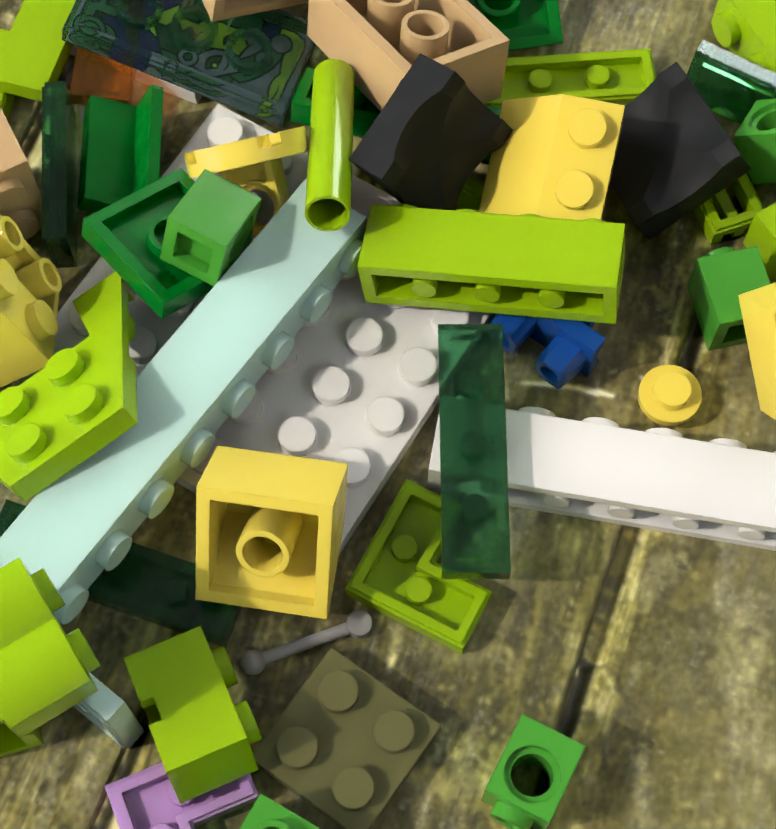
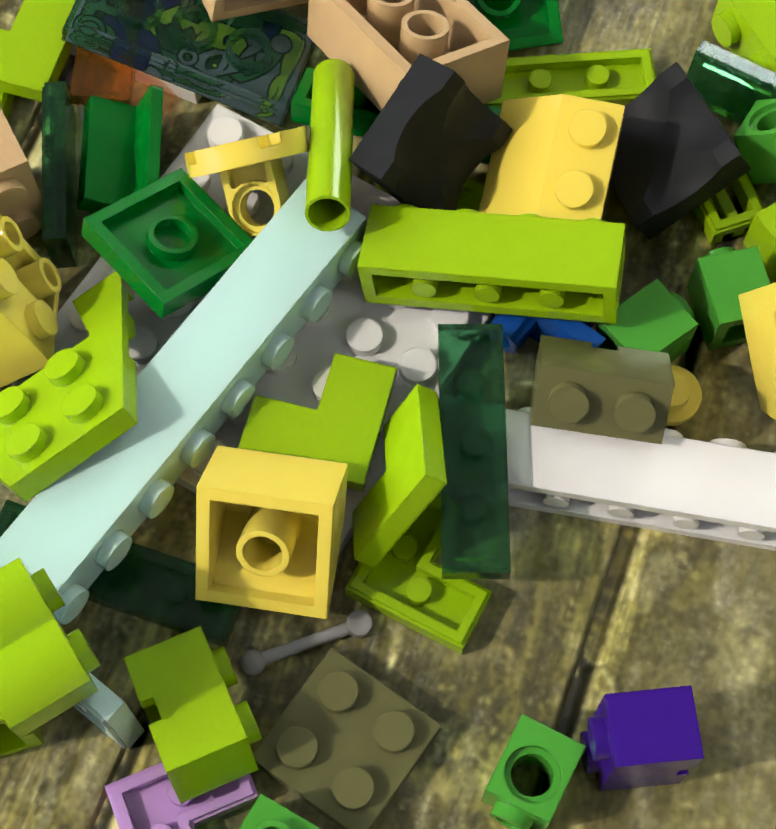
bright green brick [160,169,261,286] -> none
none -> lime tile [238,353,397,492]
none -> lime tile [352,384,447,567]
none -> olive brick [530,335,675,444]
none -> dark purple brick [580,685,704,792]
none -> bright green brick [596,279,698,362]

